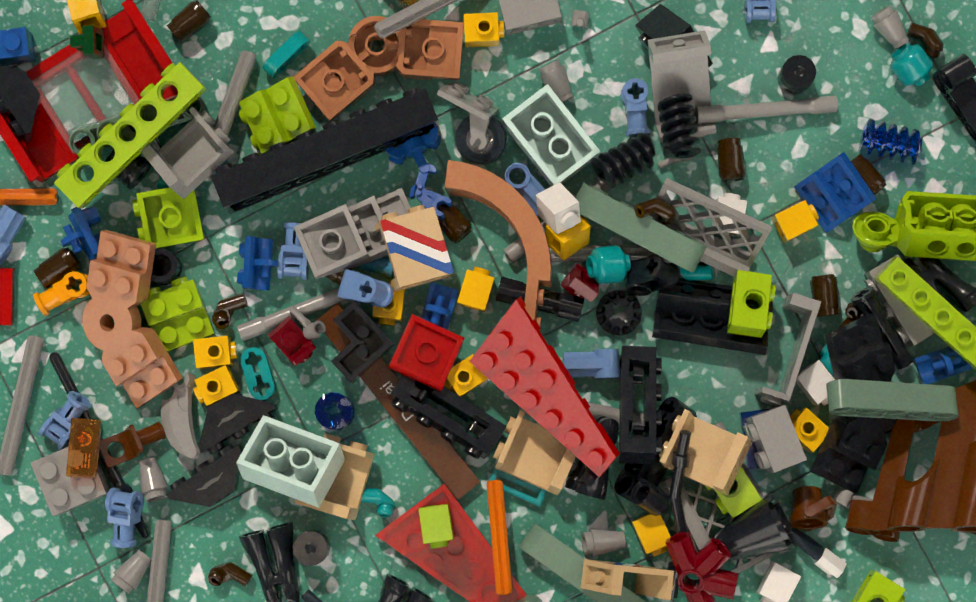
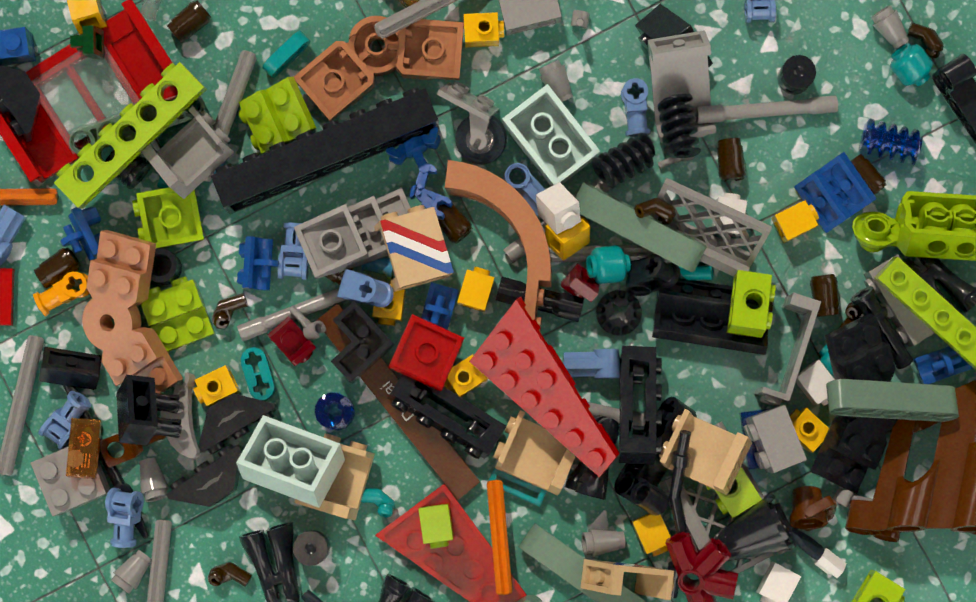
yellow brick [193,336,238,369] -> none
none -> black slope [39,347,102,390]
none -> black brick [116,374,182,446]

